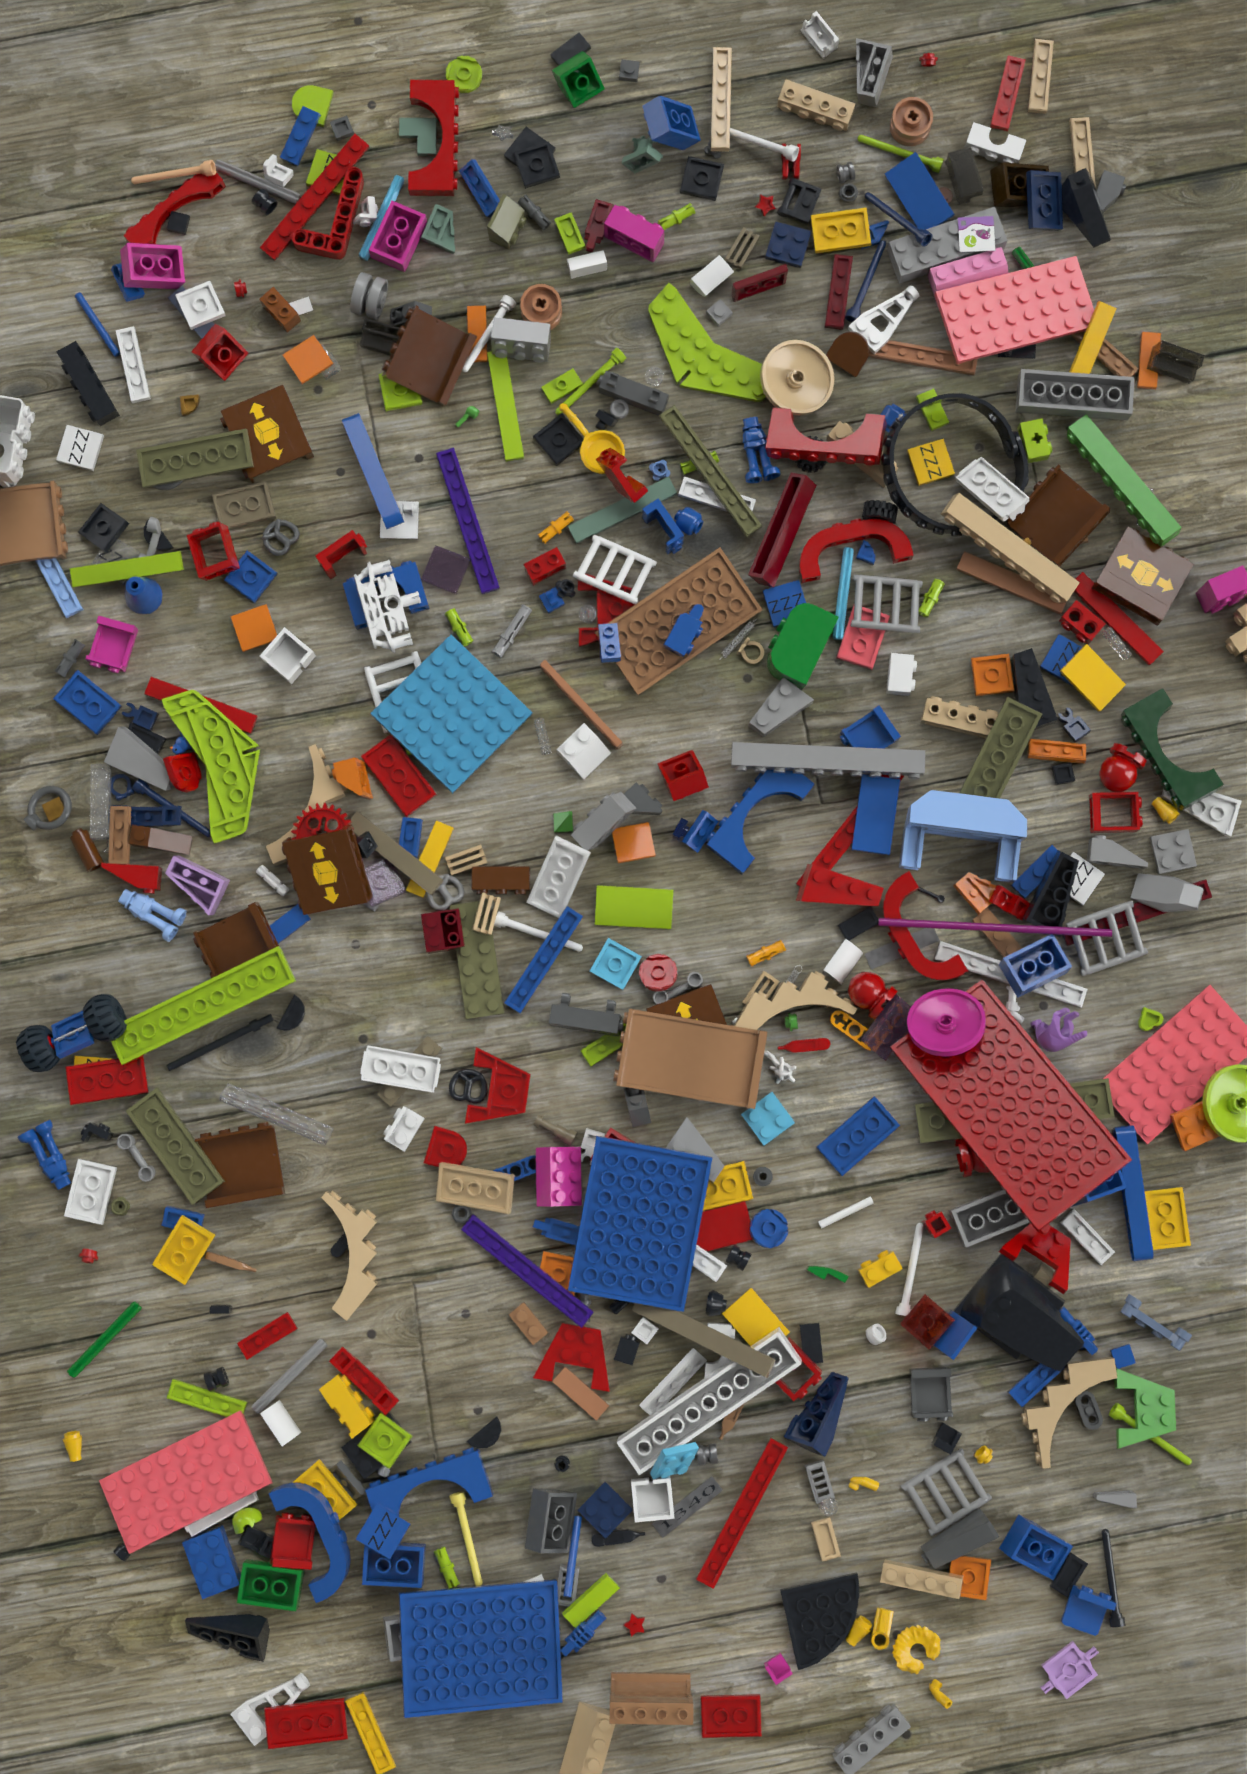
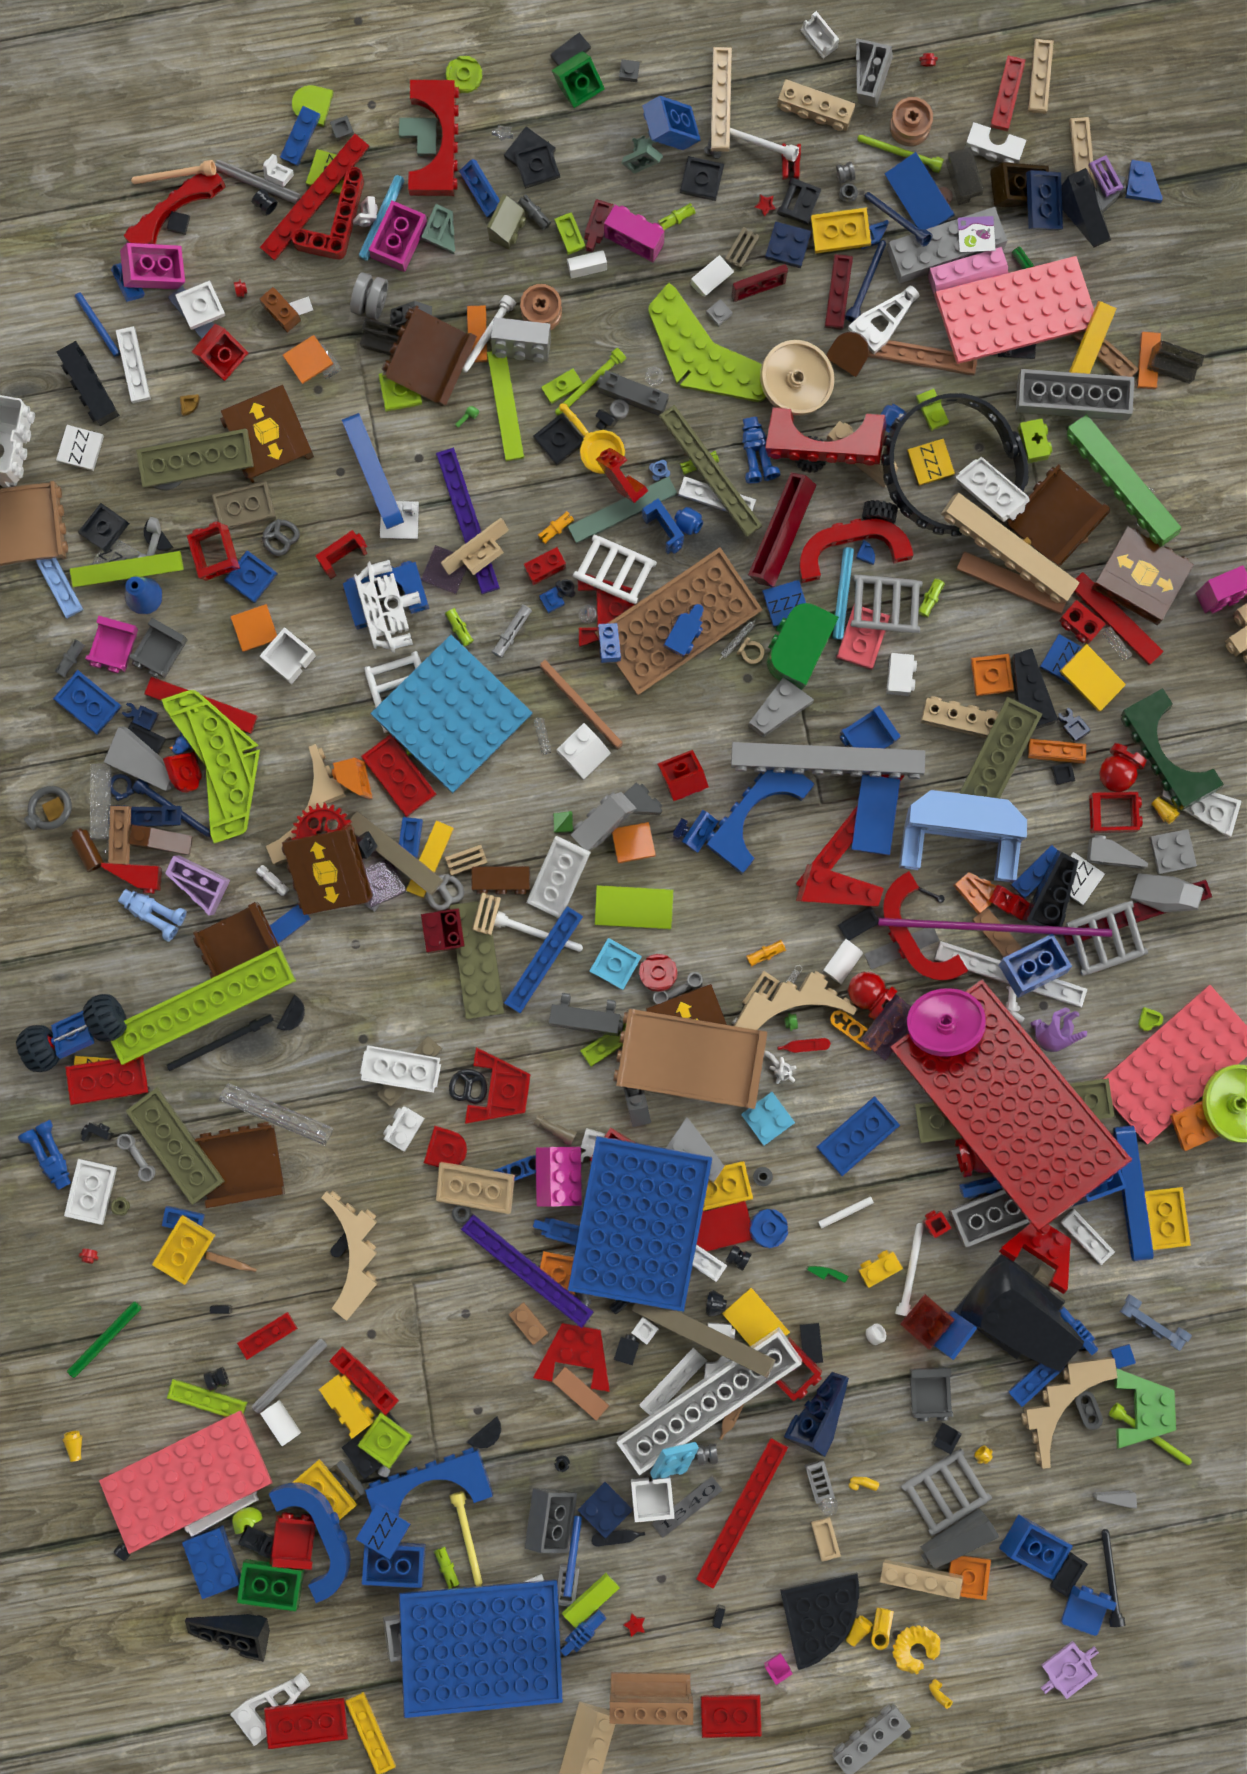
none -> dark grey panel [129,618,188,678]
none -> tan bracket [441,518,509,575]
none -> black tile [712,1604,726,1629]
none -> blue plate [959,1176,1002,1198]
none -> medium lavender tile [1088,155,1123,198]
none -> blue wing [1125,160,1162,203]

